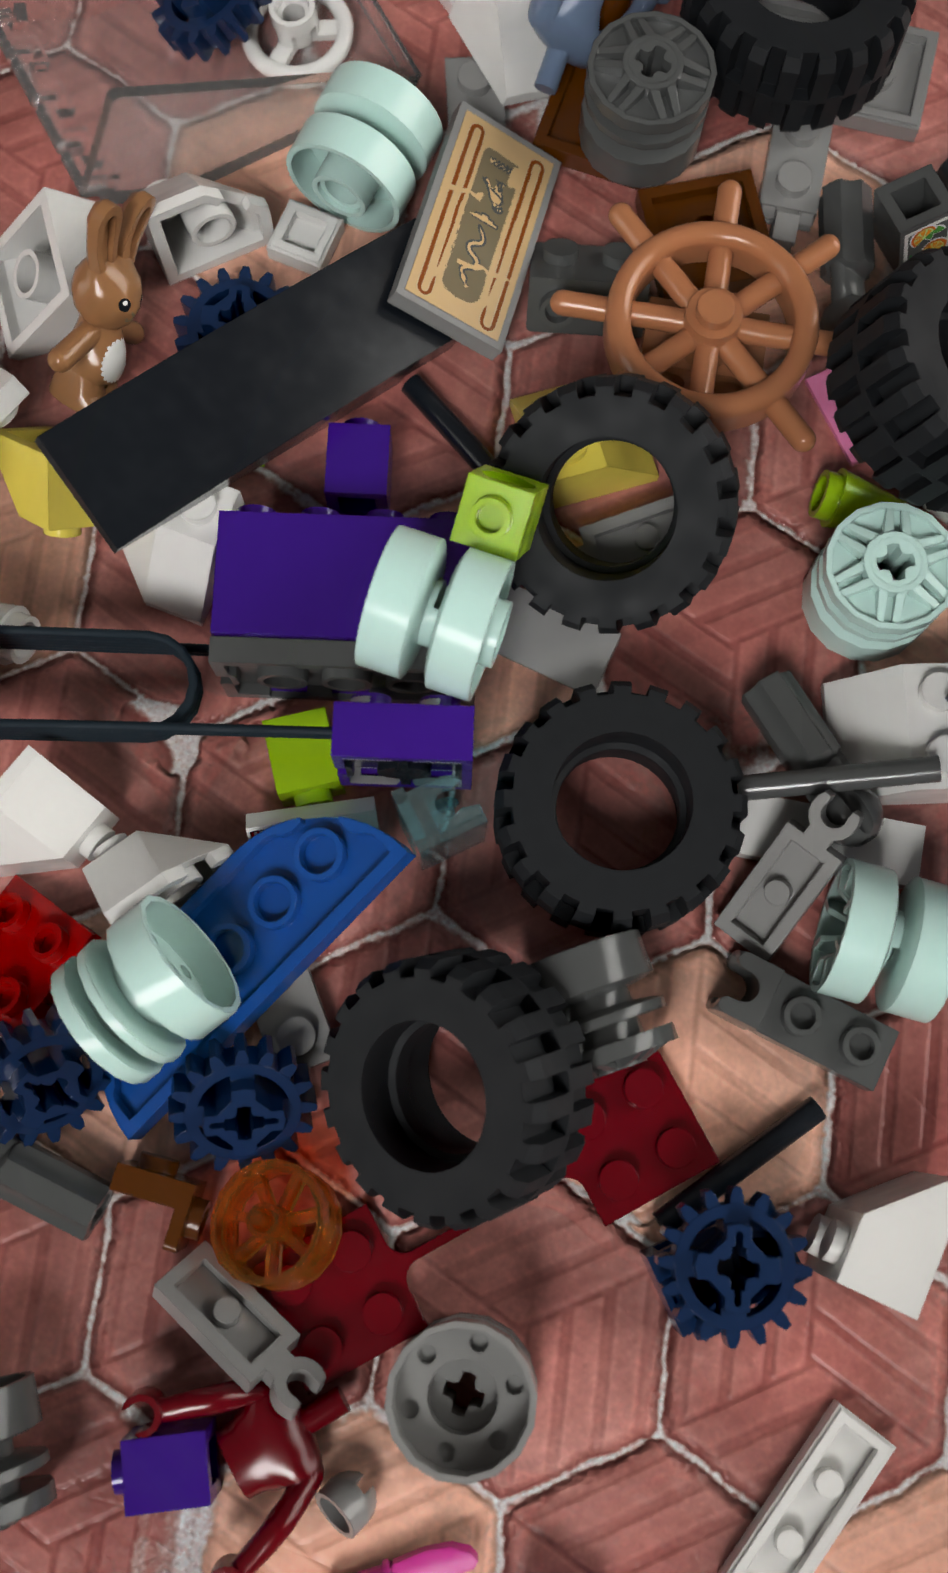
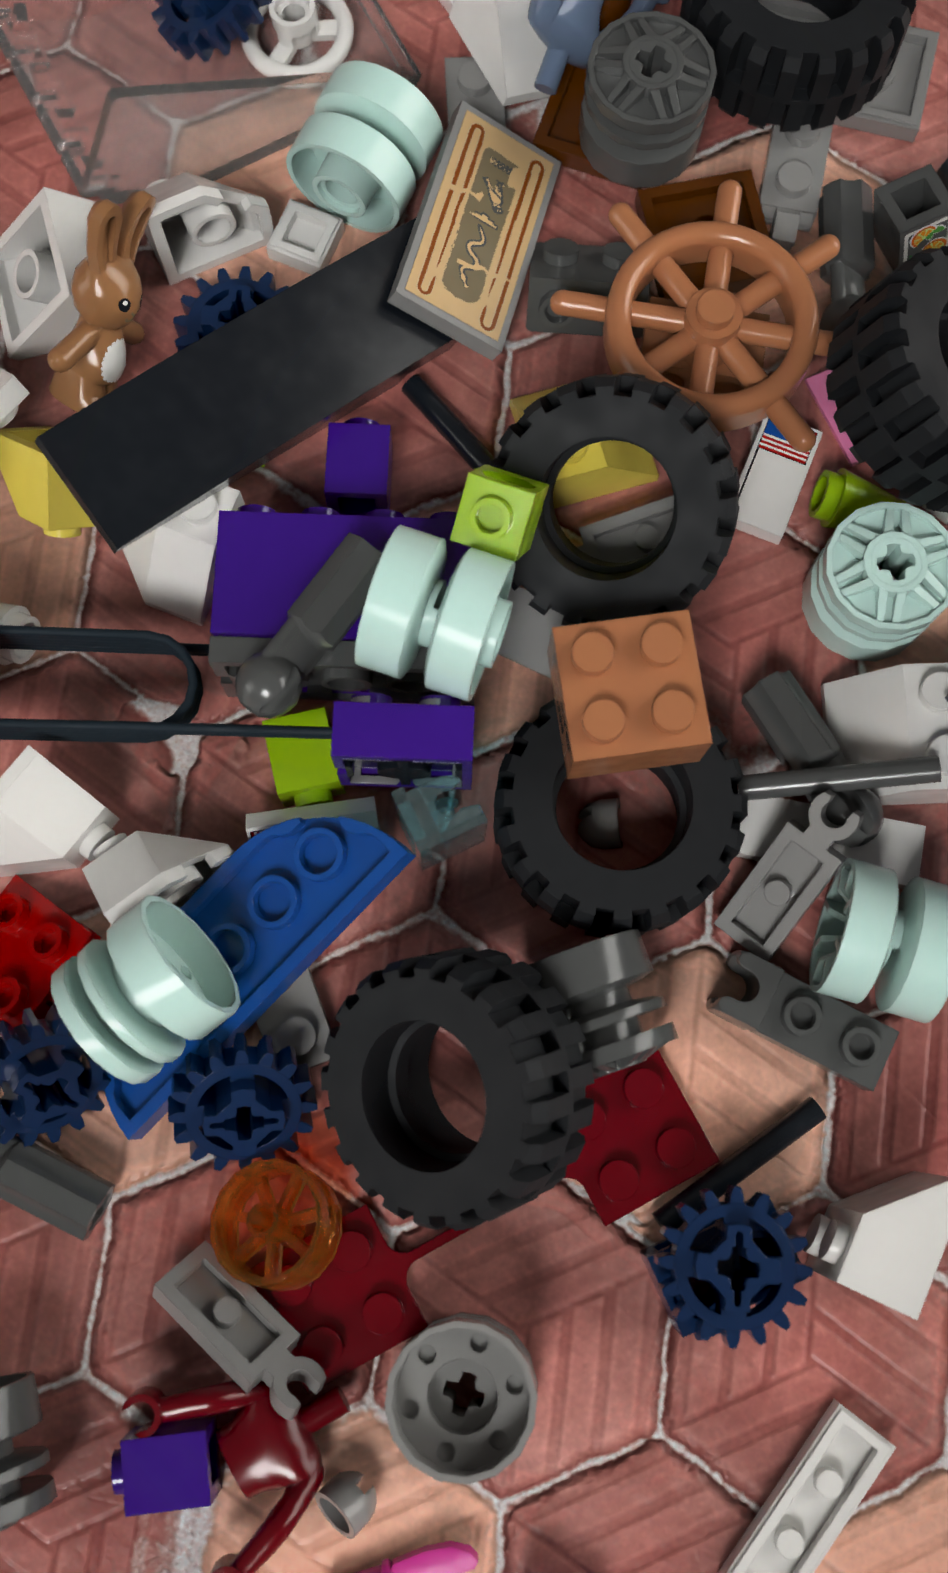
reddish brown bracket [109,1151,211,1254] -> none
none -> dark grey piece [235,532,382,718]
none -> nougat brick [547,609,713,779]
none -> light grey hinge [578,798,623,849]
none -> white tile [735,417,823,545]

